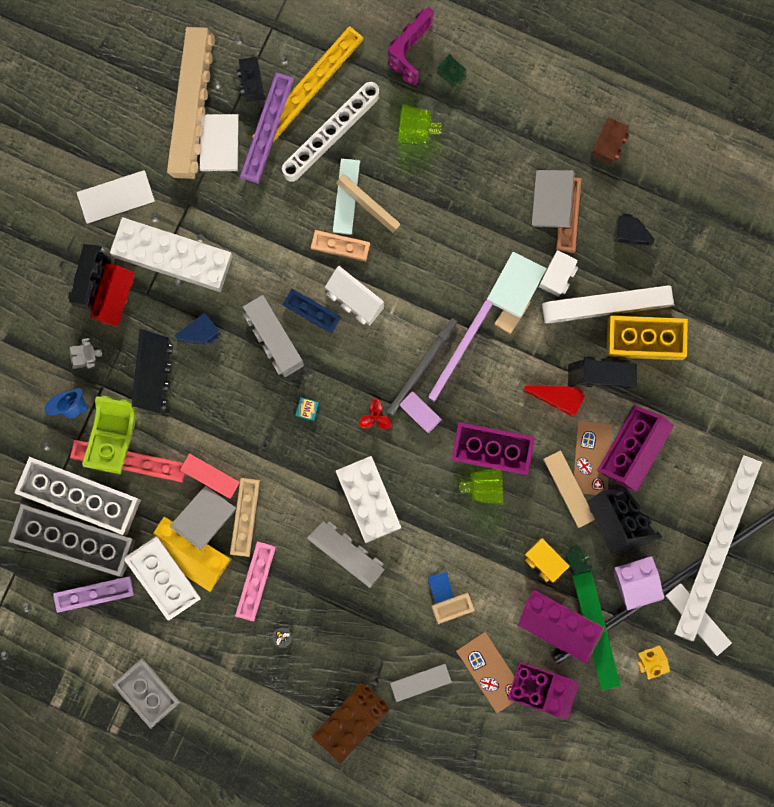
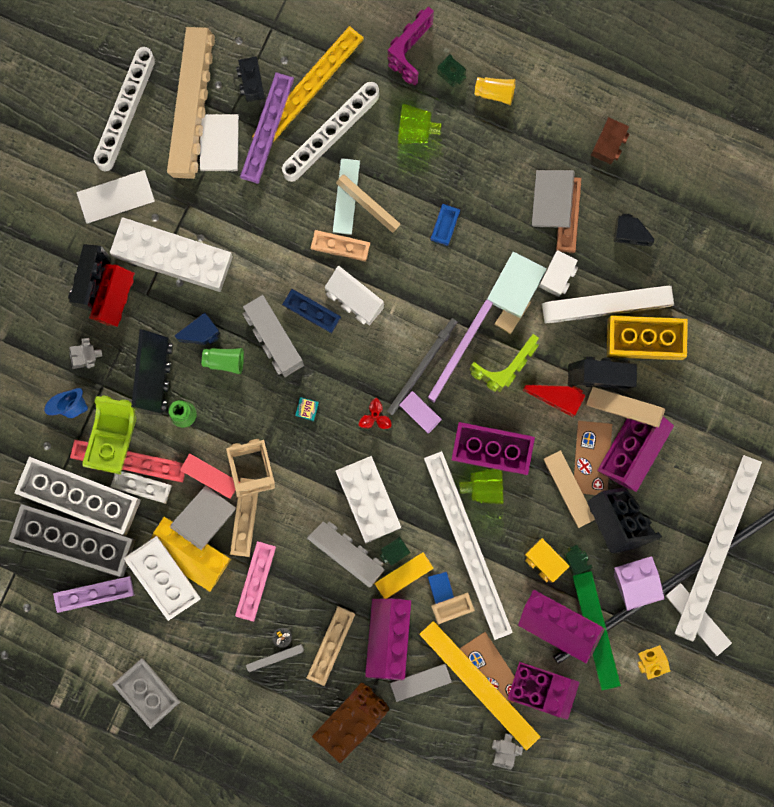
none -> white beam [94,47,155,171]
none -> white tile [110,471,172,504]
none -> bright green plant [169,400,197,428]
none -> bright green plant [202,348,244,375]
none -> tan window [226,439,275,497]
none -> light grey tile [246,644,304,672]
none -> tan tile [307,606,355,686]
none -> magenta slope [365,599,411,681]
none -> yellow tile [374,552,434,599]
none -> clear green brick [380,537,411,566]
none -> yellow tile [419,621,540,751]
none -> white plate [424,451,513,640]
none -> blue tile [430,204,460,246]
none -> lime bracket [469,334,539,392]
none -> yellow plant [474,77,516,105]
none -> light grey piece [492,734,523,770]
none -> tan tile [586,387,665,428]

